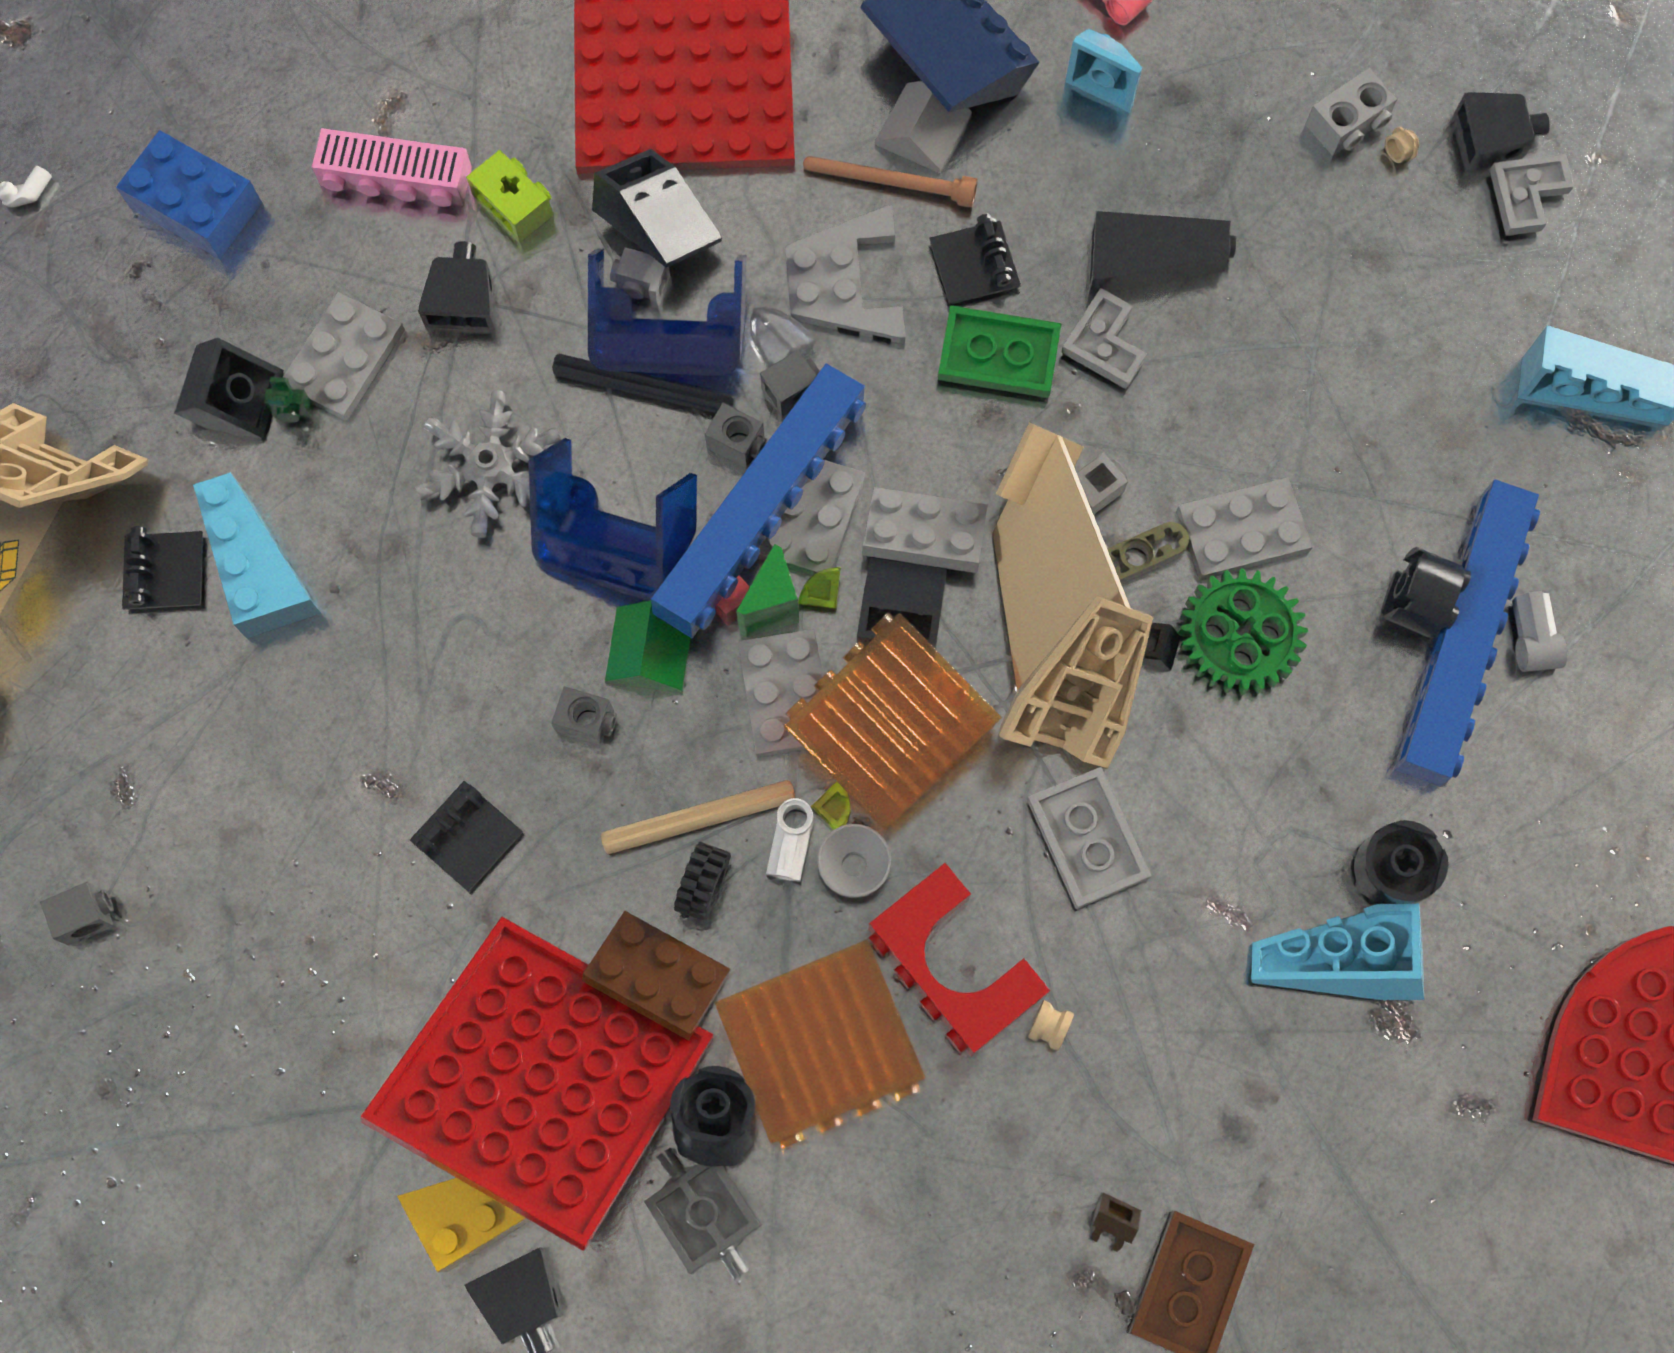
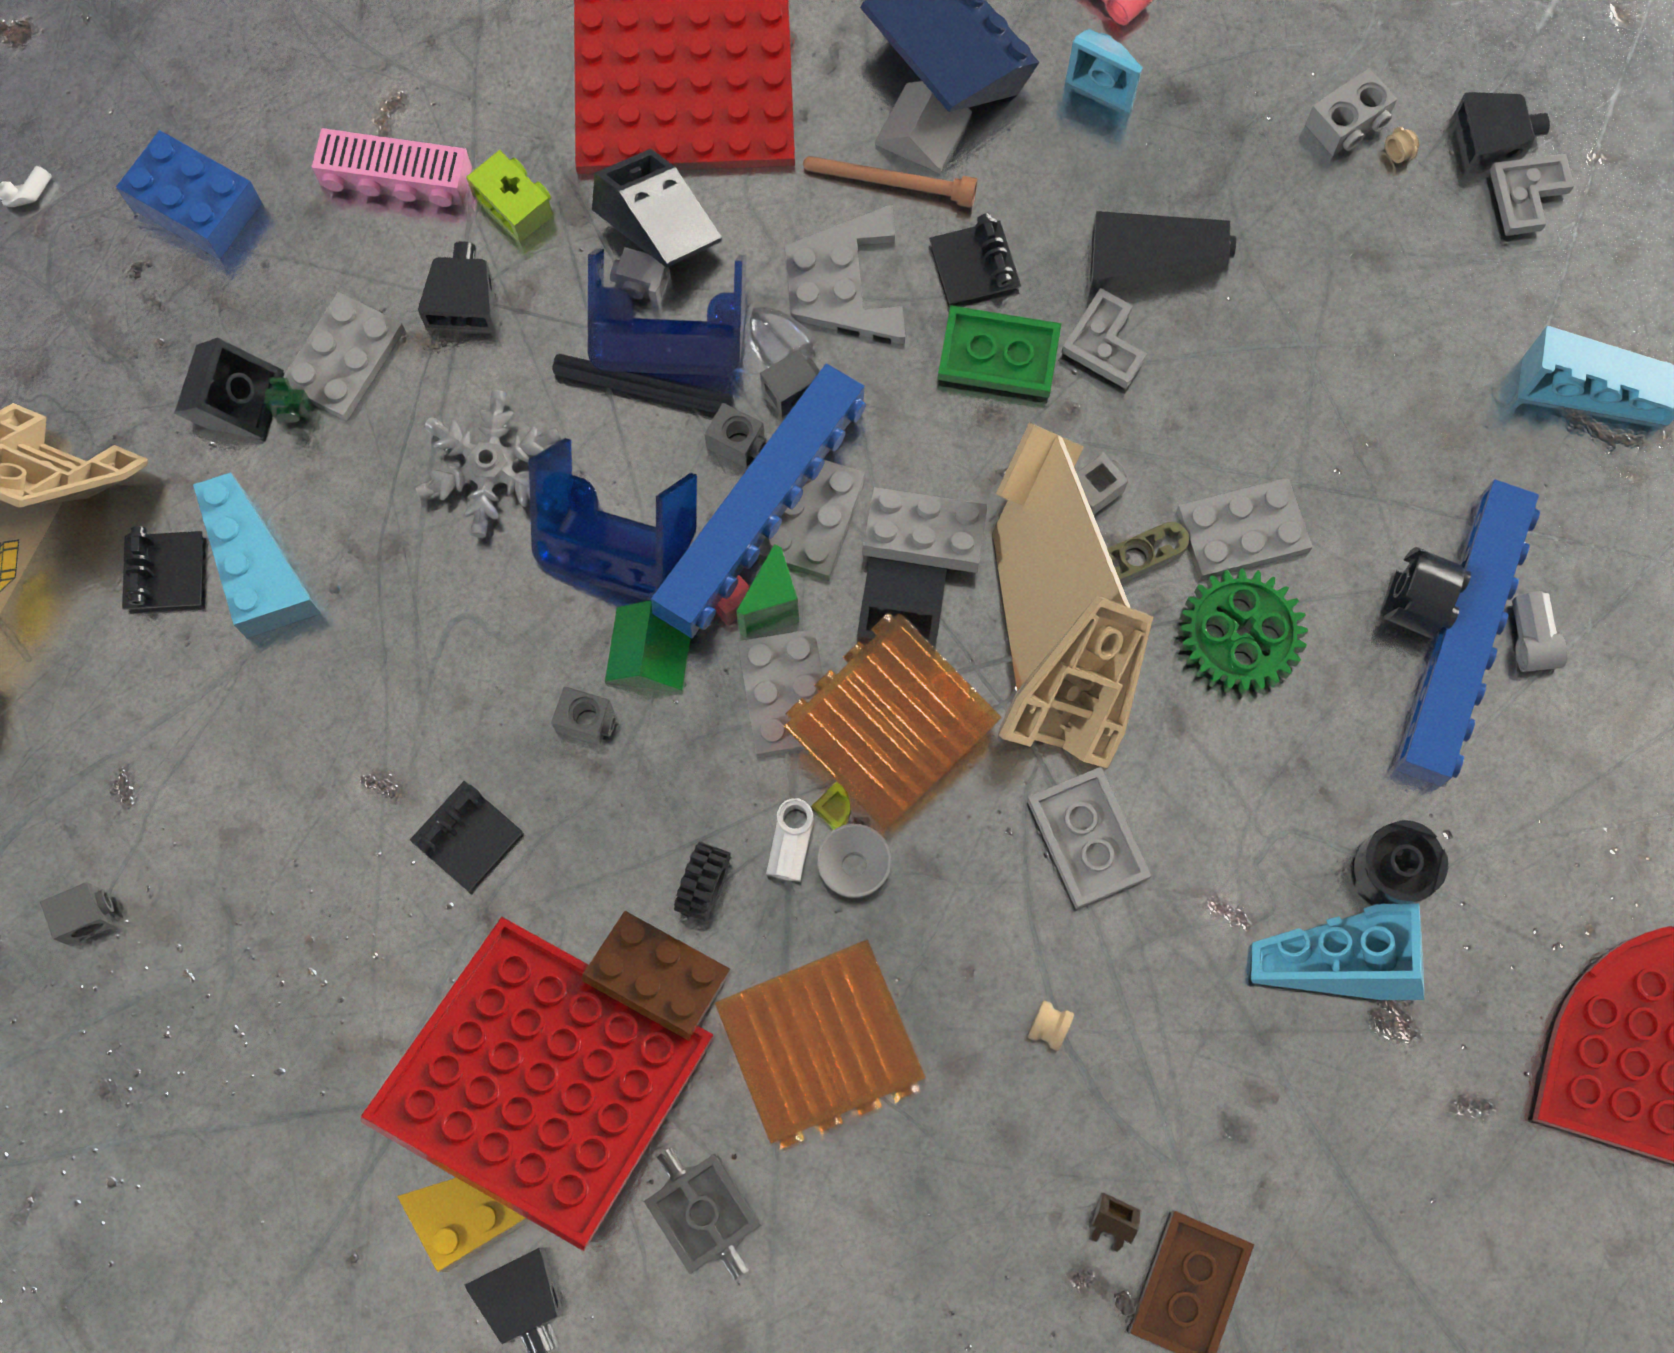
tan axle [601,780,795,854] -> none
black brick [670,1066,756,1166] -> none
lime tile [798,567,841,608] -> none
red arch [868,863,1051,1057] -> none
black slope [1142,623,1181,670] -> none

